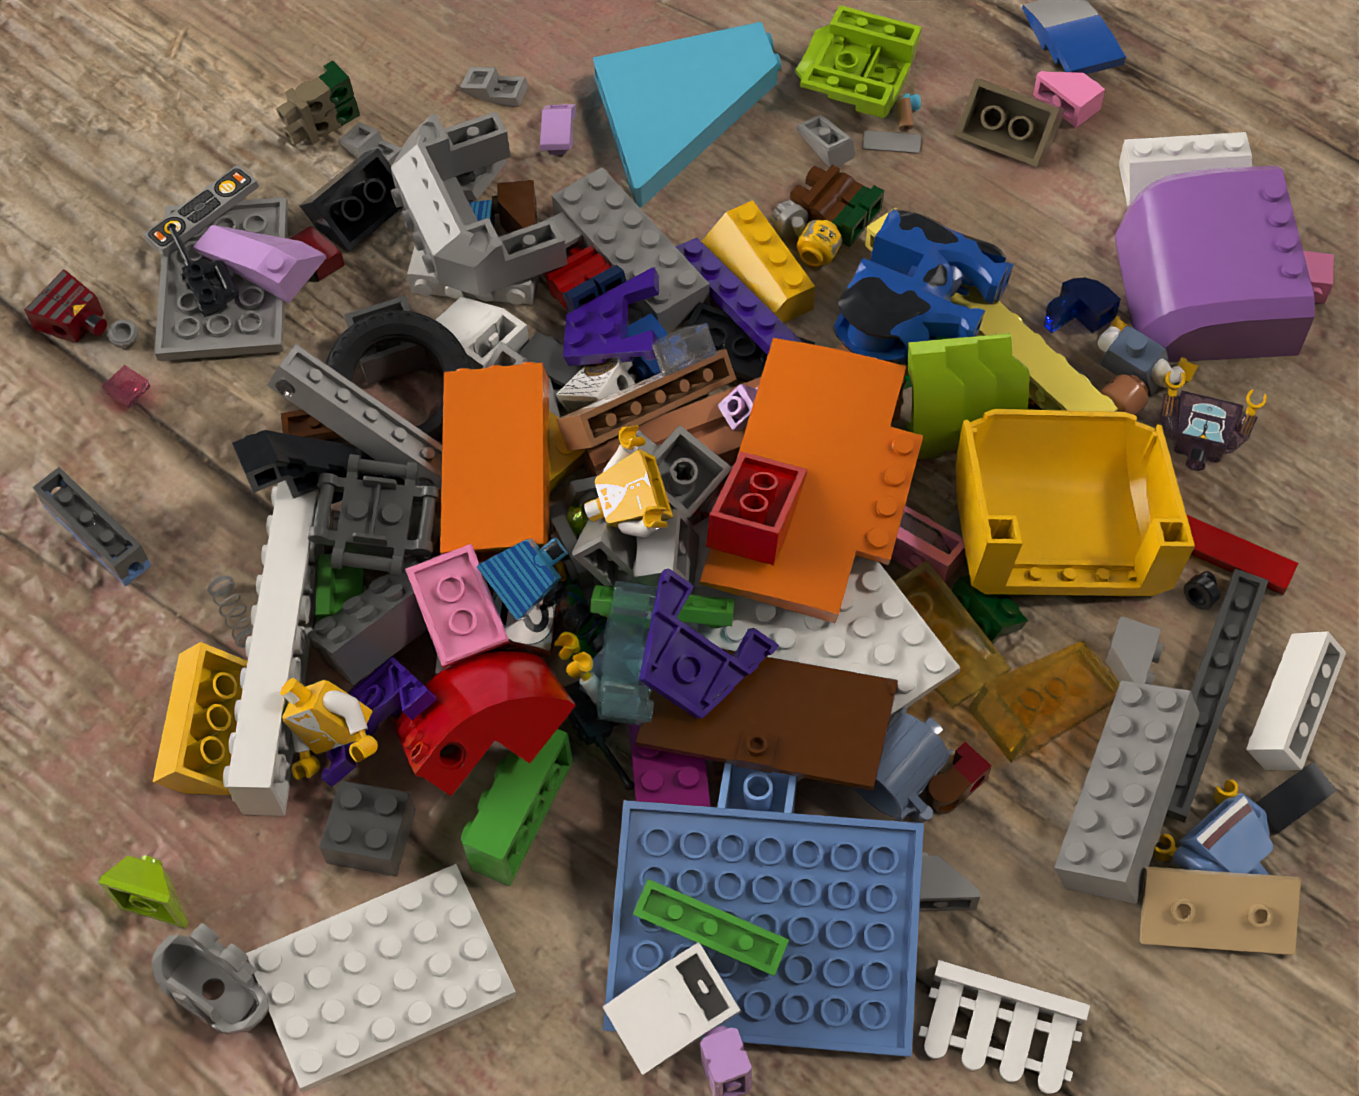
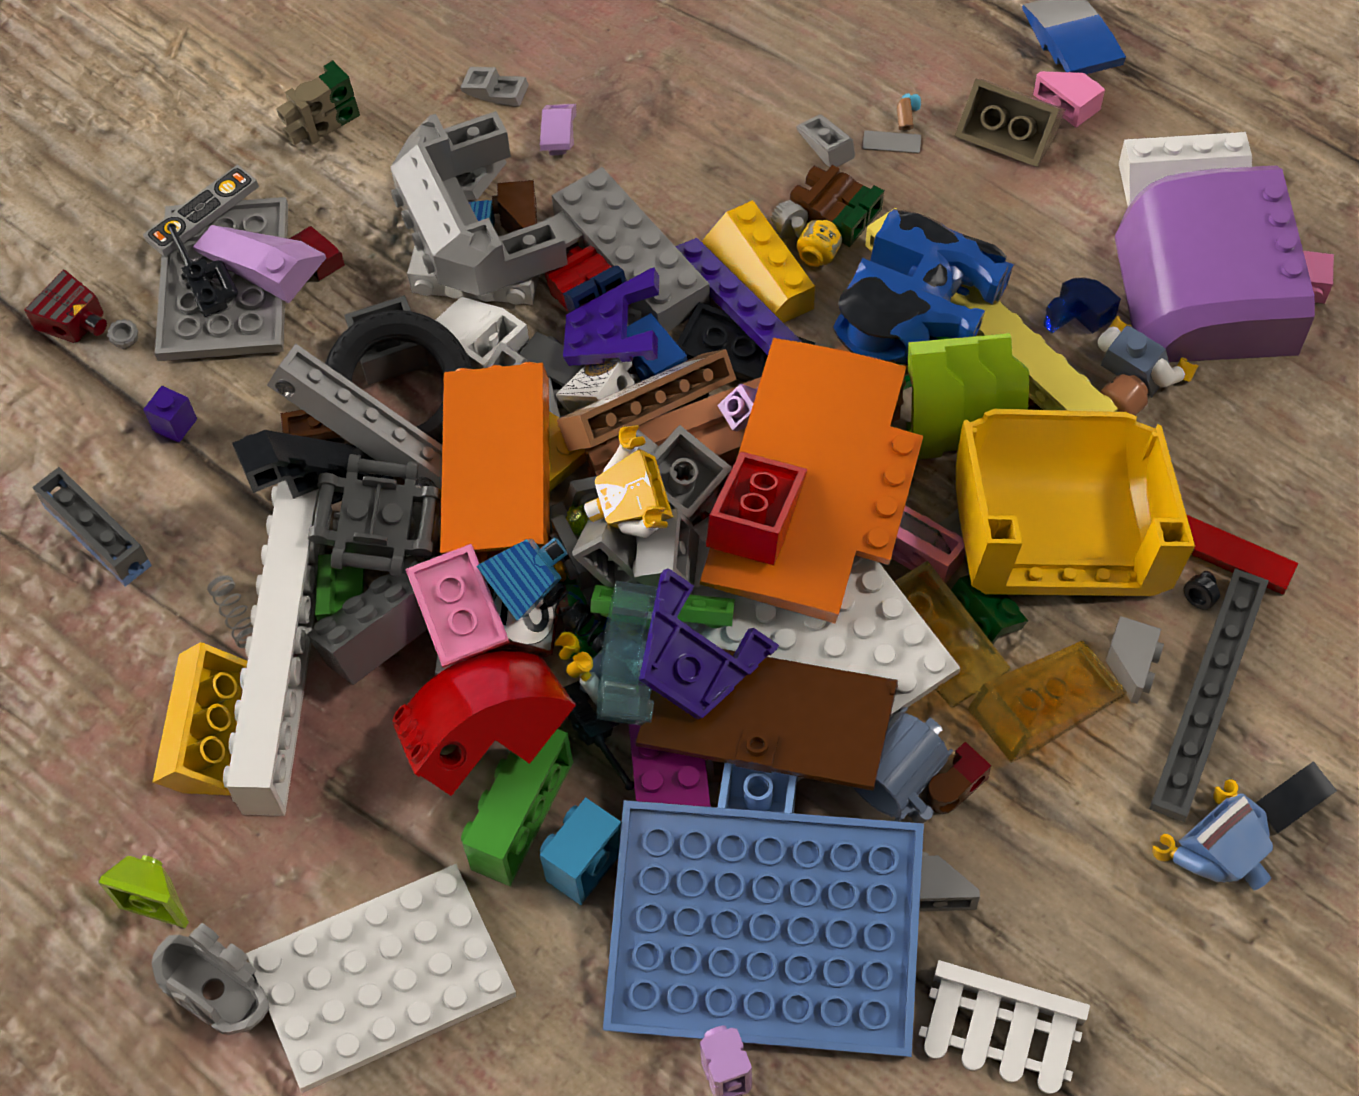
clear pink plate [102,365,151,408] -> none
torso [280,678,378,780] -> none
black slope [299,148,402,252] -> none
dark grey brick [319,780,416,876] -> none
dark purple wing [321,656,437,787] -> none
light grey slope [339,122,402,166] -> none
medium azure slope [593,22,781,208] -> none
white slope [603,942,741,1075] -> none
bright green plate [633,879,789,977] -> none
clear slope [652,323,717,377] -> none
lime slope [795,5,922,119] -> none
light grey brick [1054,680,1200,904] -> none
tan plate [1139,867,1301,955] -> none
torso [1160,371,1267,471] -> none
white brick [1246,631,1346,770] -> none
none -> dark purple brick [143,386,197,443]
none -> dark azure brick [540,797,621,905]

